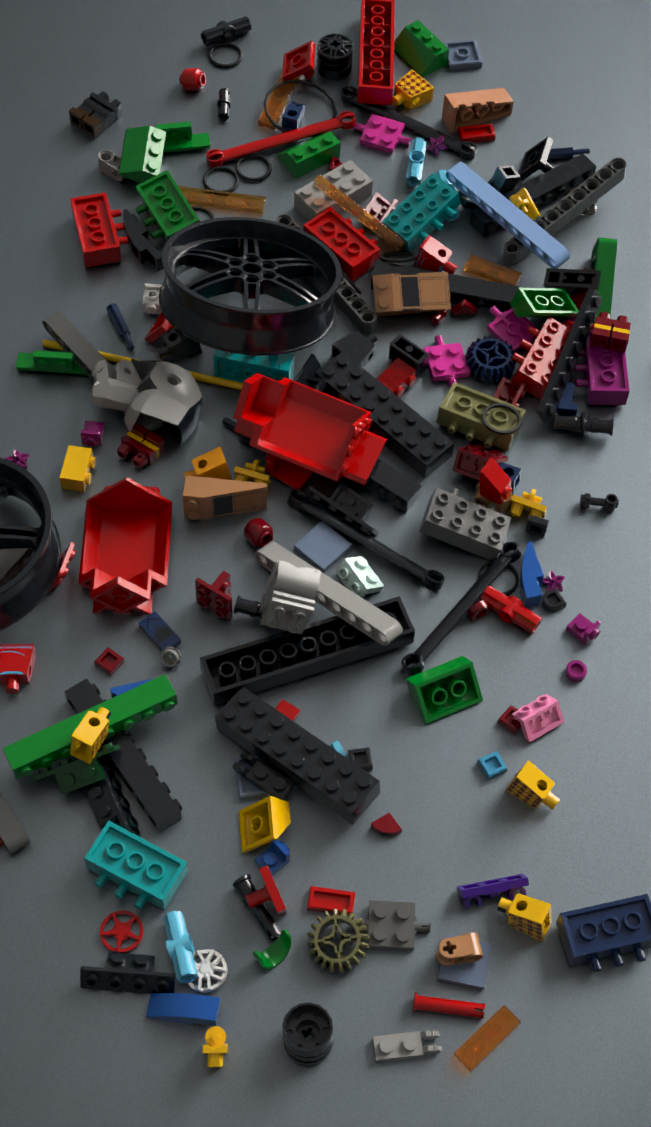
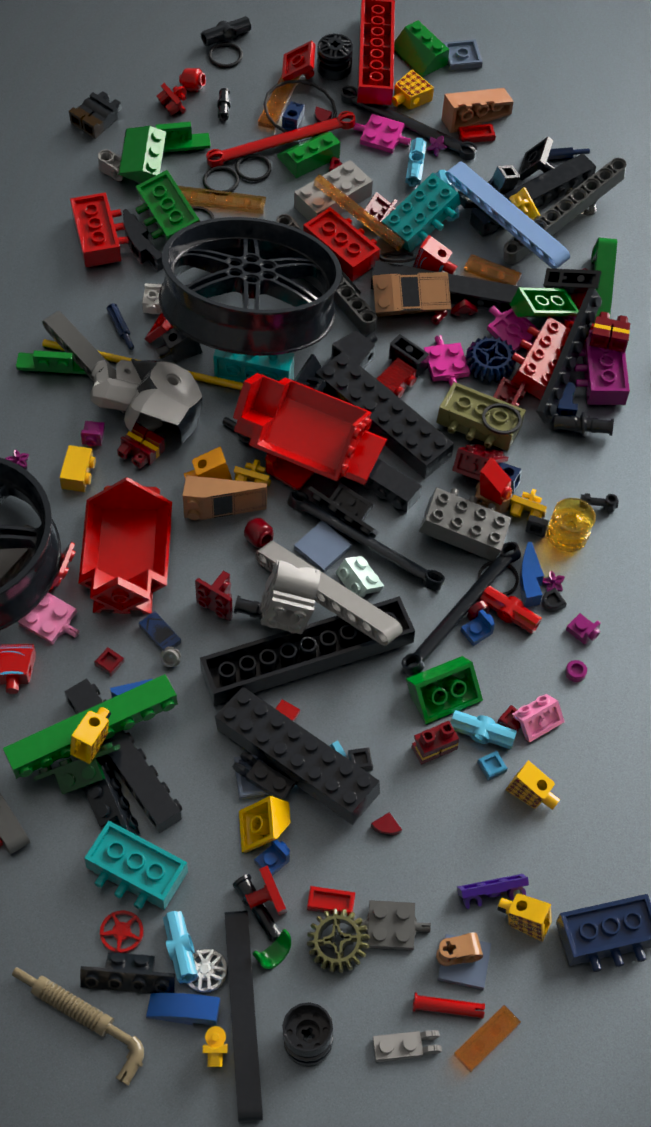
none -> dark tan piece [12,967,144,1086]
none -> bright pink plate [18,593,79,645]
none -> red hips [156,83,187,115]
none -> black beam [224,910,263,1122]
none -> dark red tile [315,106,332,123]
none -> dark red hips [411,721,459,765]
none -> medium azure piece [451,710,517,749]
none -> blue bracket [460,609,495,646]
none -> clear yellow wheel [547,498,596,552]

